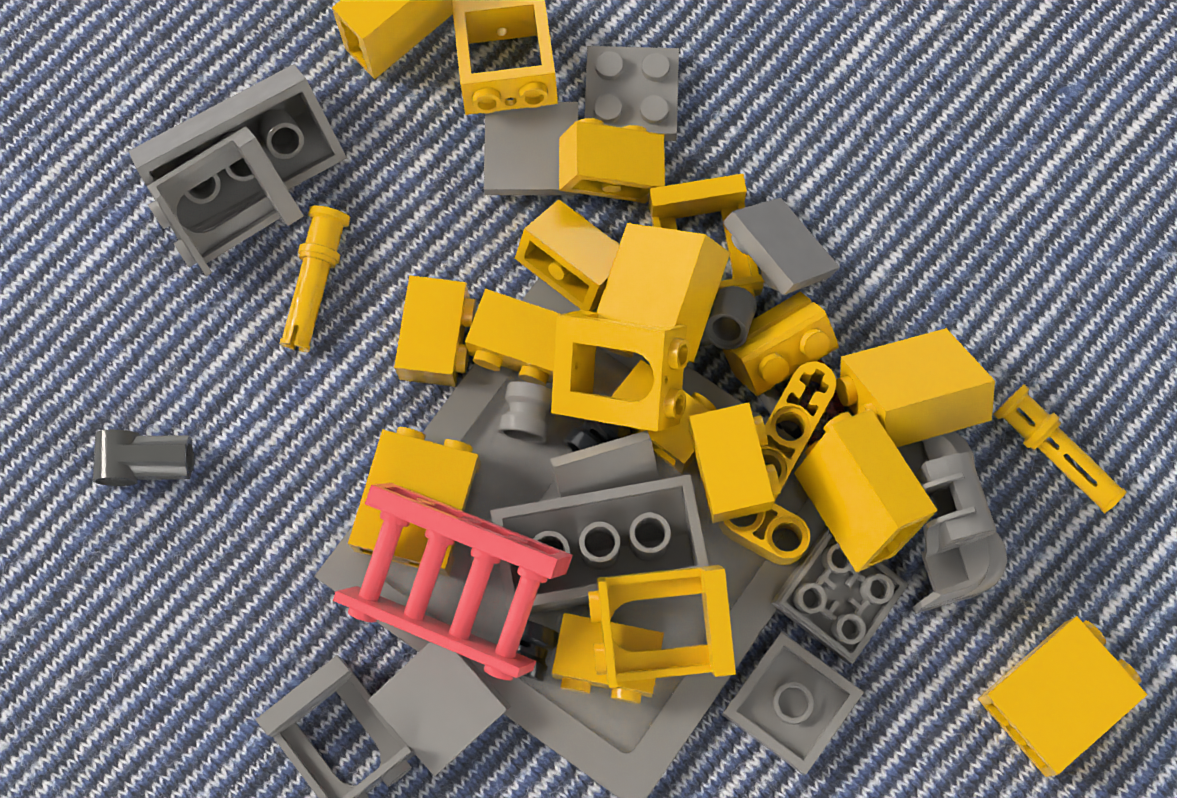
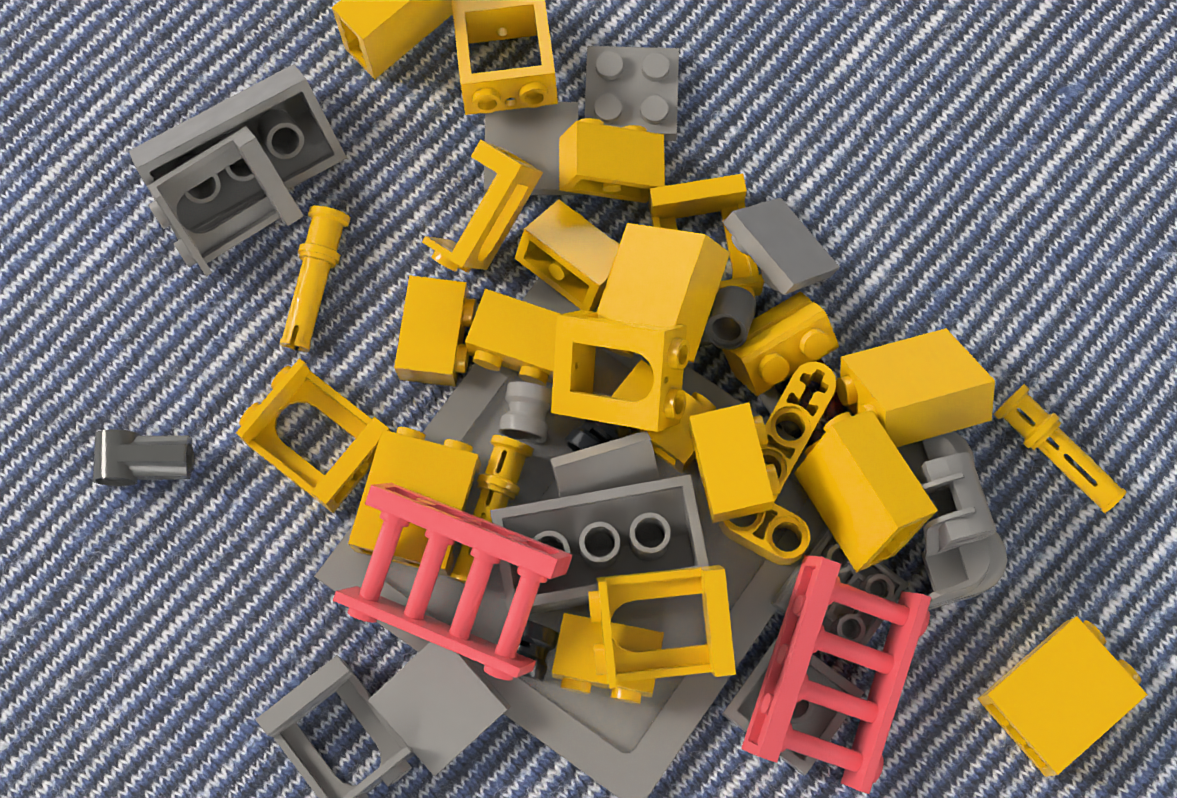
none -> yellow panel [236,358,390,513]
none -> yellow panel [422,140,544,273]
none -> yellow pin [450,435,534,584]
none -> coral fence [741,555,932,794]

